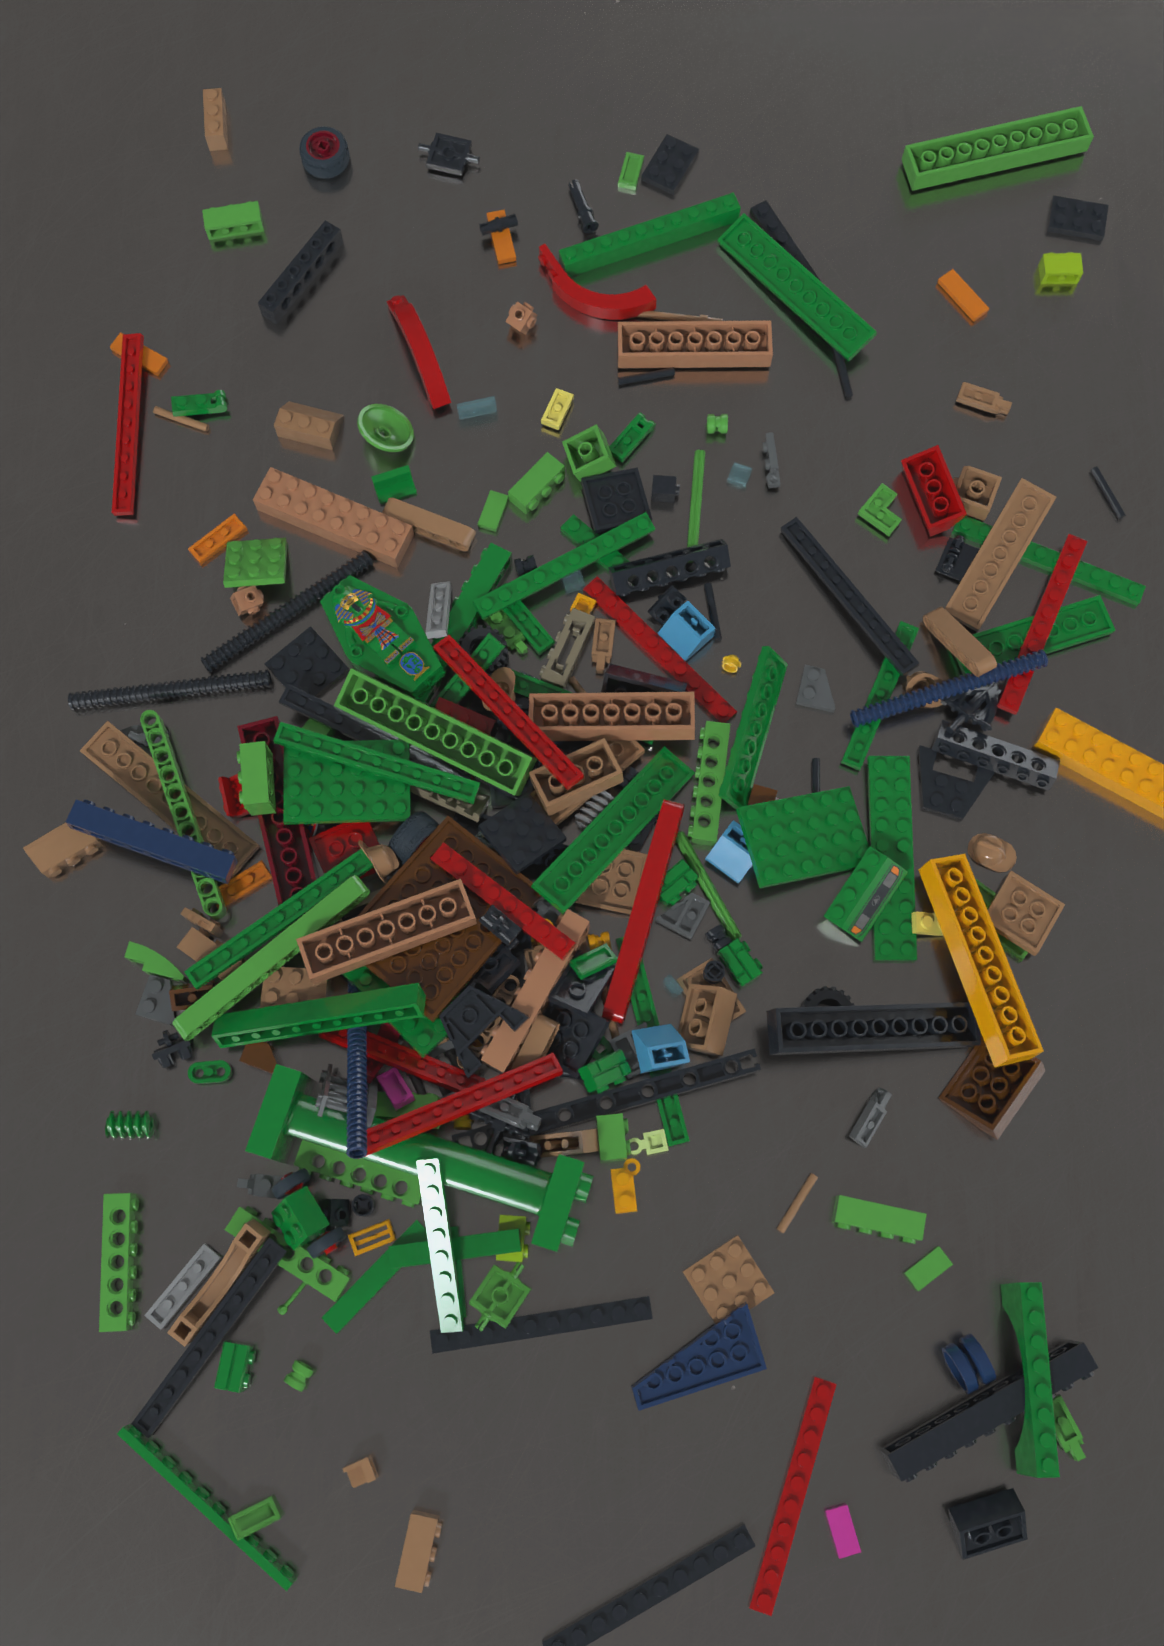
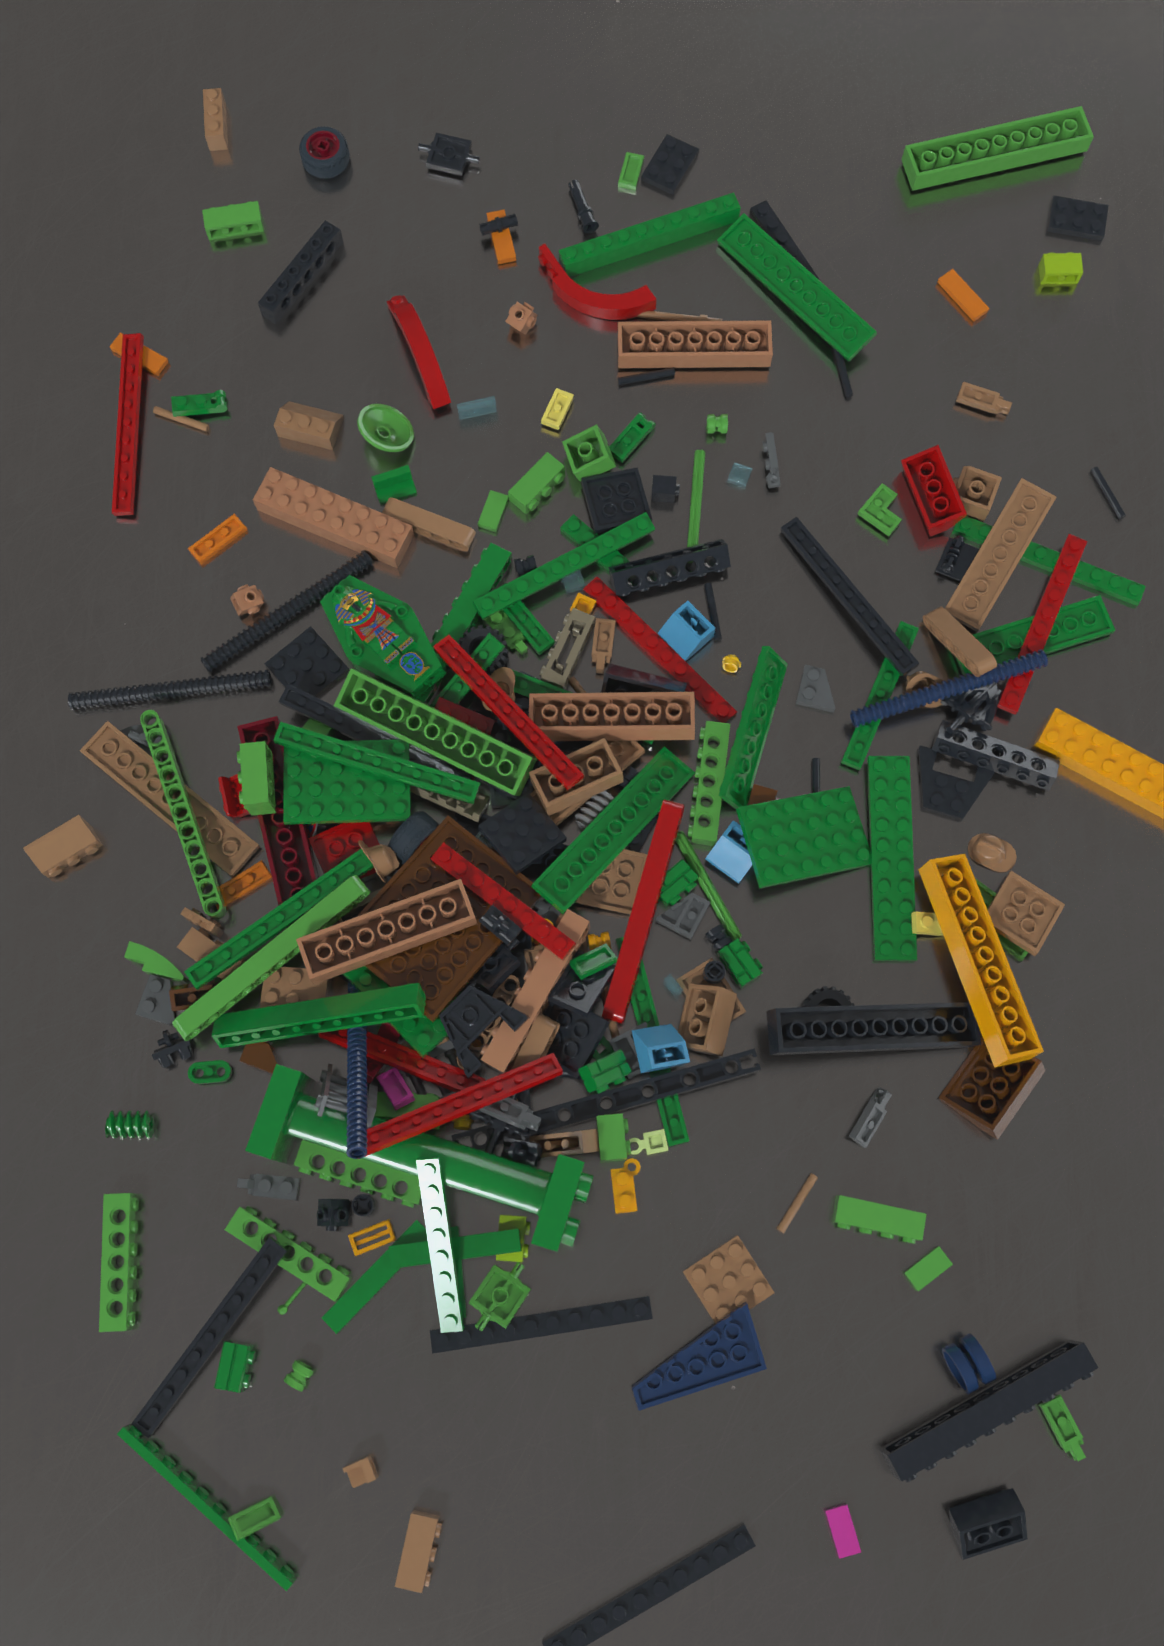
dark blue brick [66,799,238,884] -> none
light grey plate [144,1243,222,1330] -> none
medium nougat arch [167,1219,271,1347] -> none
bright green plate [223,538,287,588] -> none
green brick [271,1168,347,1259] -> none
light grey plate [425,581,452,639] -> none
black hips [648,585,687,625] -> none
red plate [748,1376,837,1616] -> none
green slope [824,846,908,942] -> none
green arch [1001,1282,1060,1478] -> none

